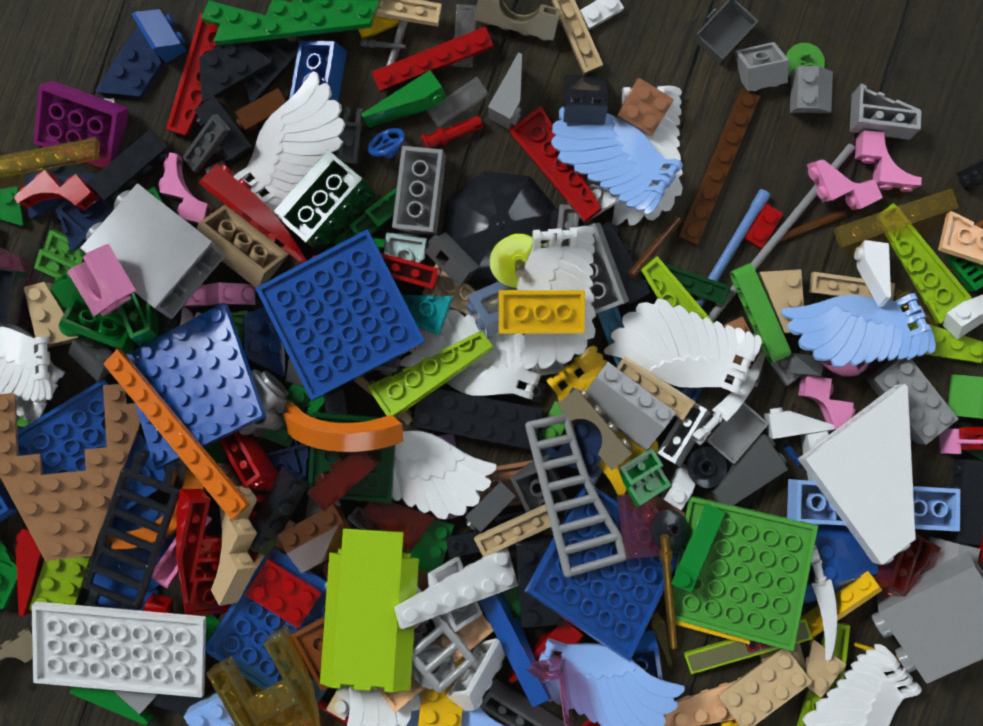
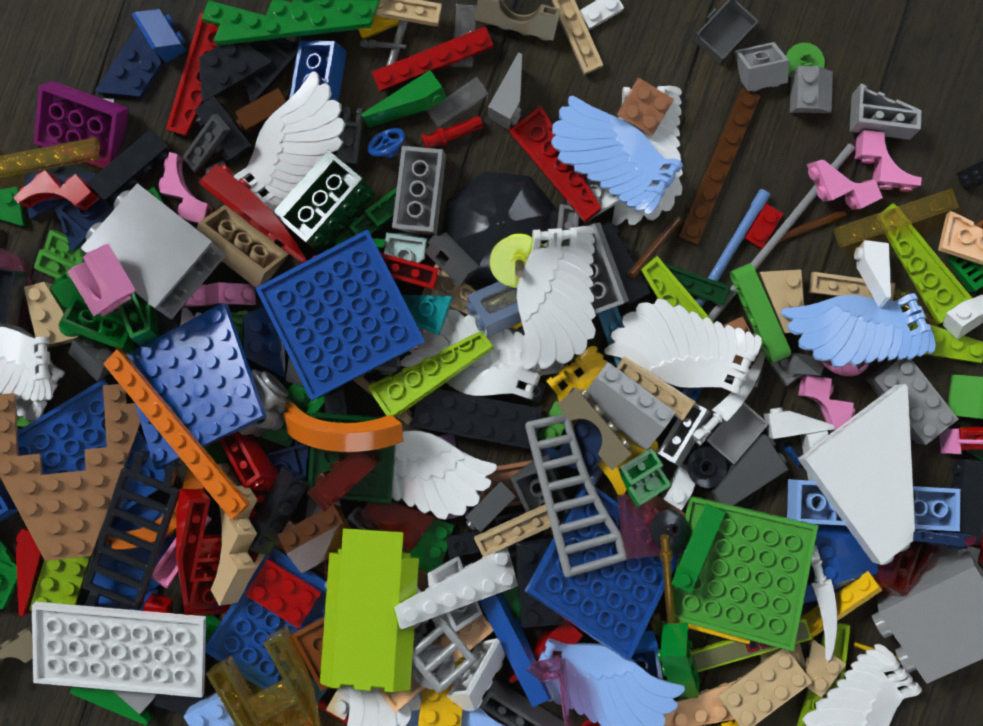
yellow plate [498,290,585,334] -> none
black slope [563,74,608,124] -> none
none -> green wedge [658,623,700,699]
none -> dark blue wing [913,530,976,550]

